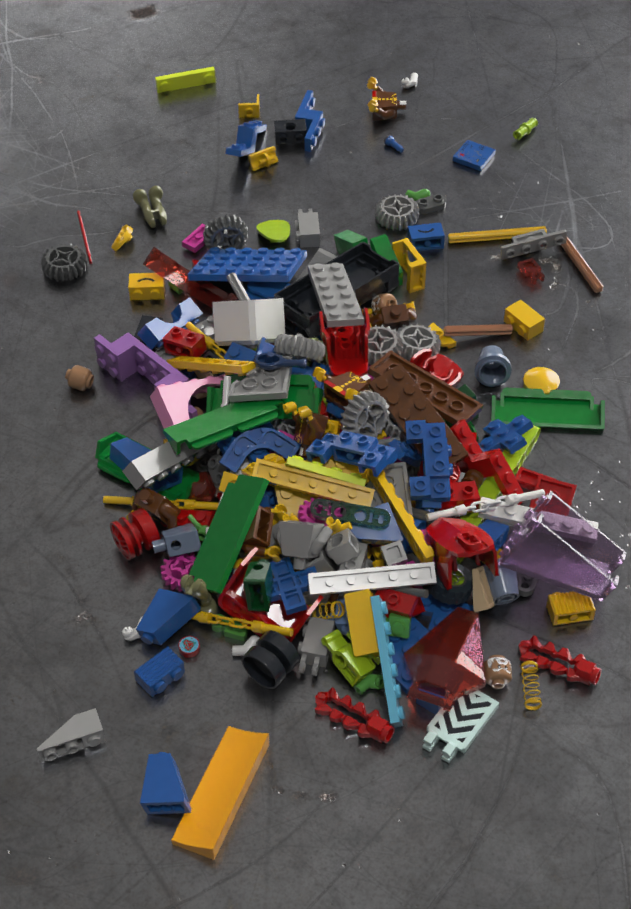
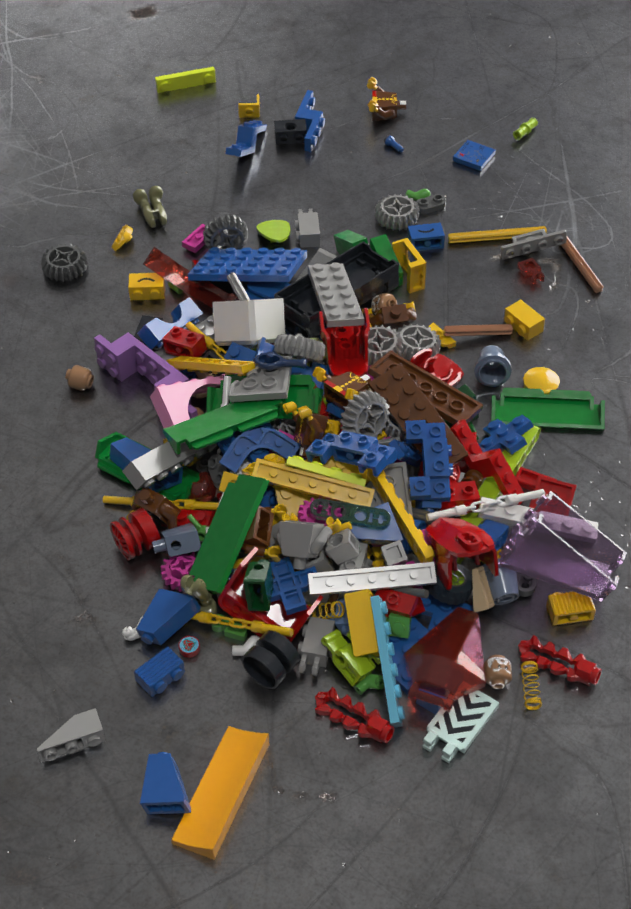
red piece [77,210,93,264] -> none
yellow hips [248,146,278,171] -> none
white arm [401,73,418,88] -> none

